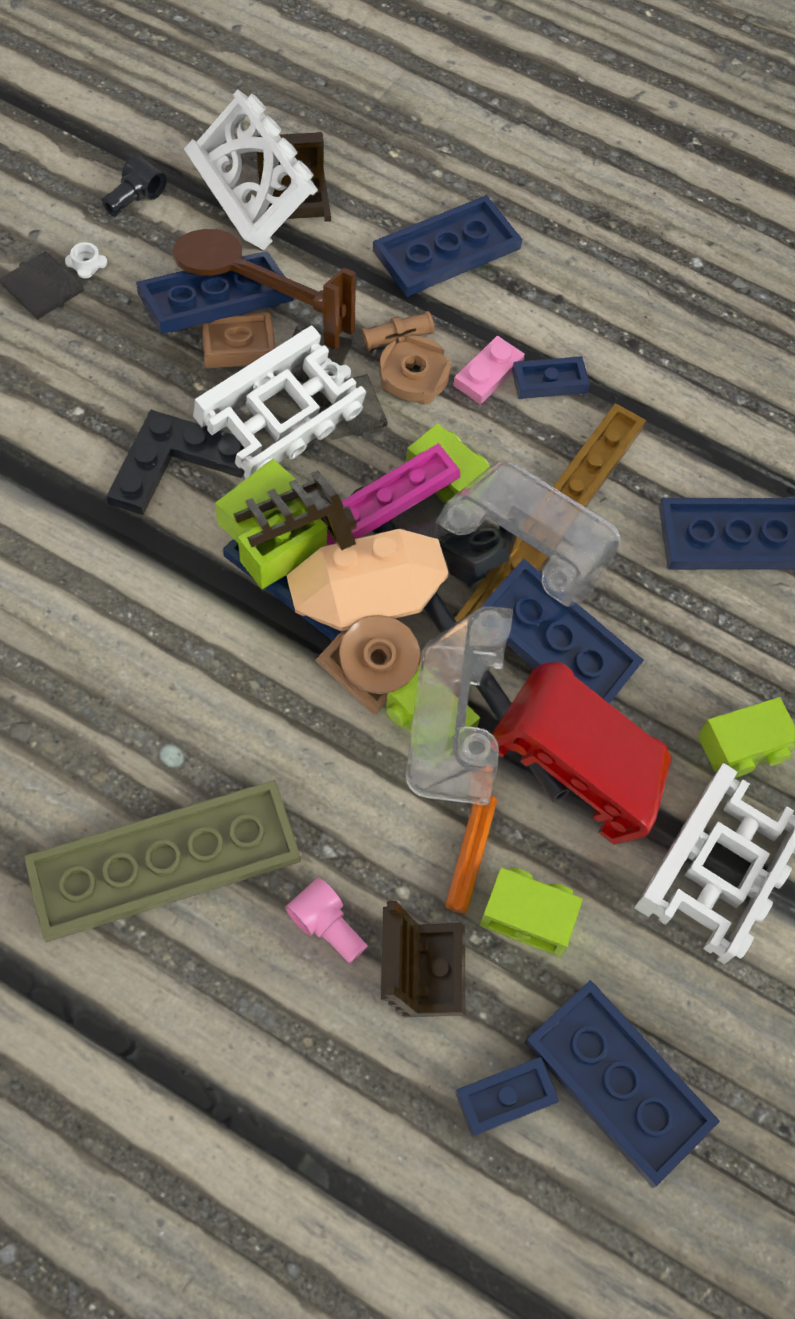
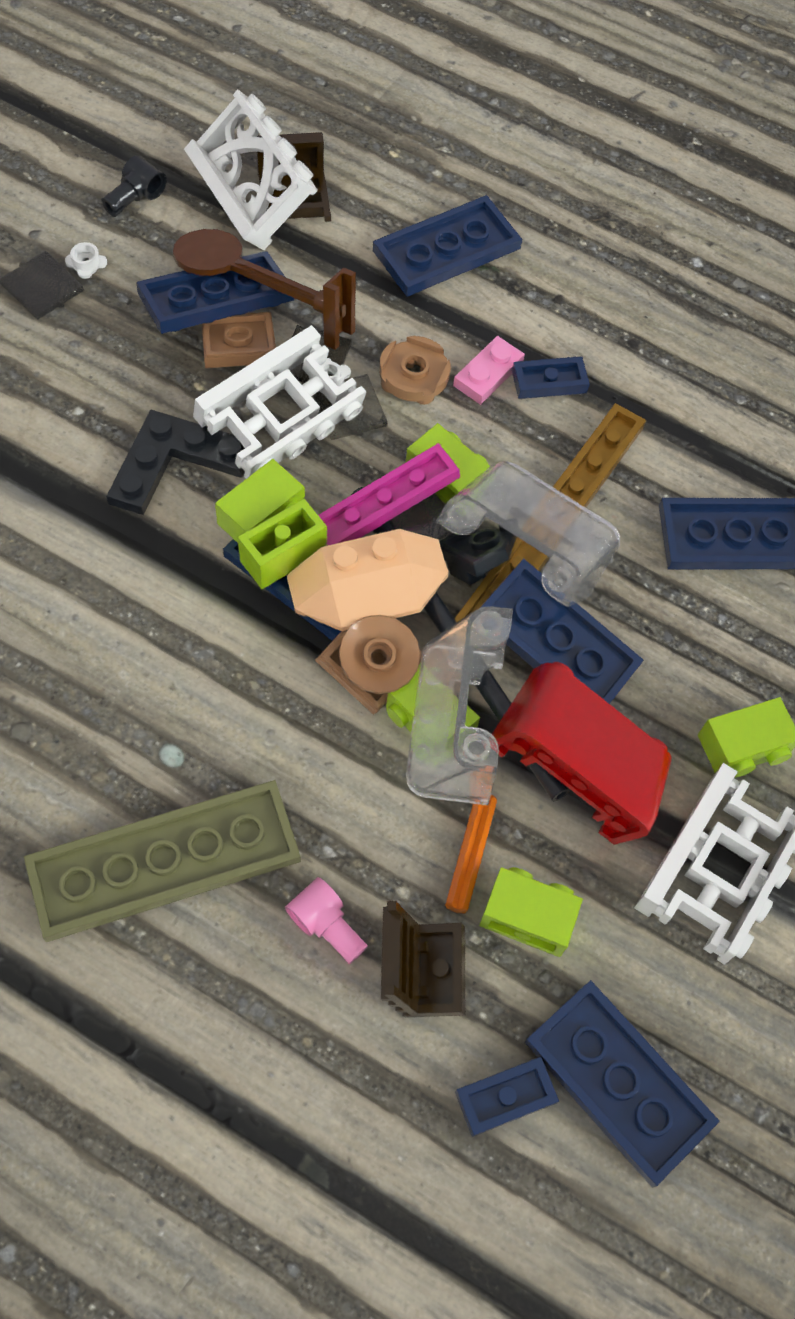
dark brown plate [233,470,357,551] -> none
medium nougat pin [361,311,435,351] -> none

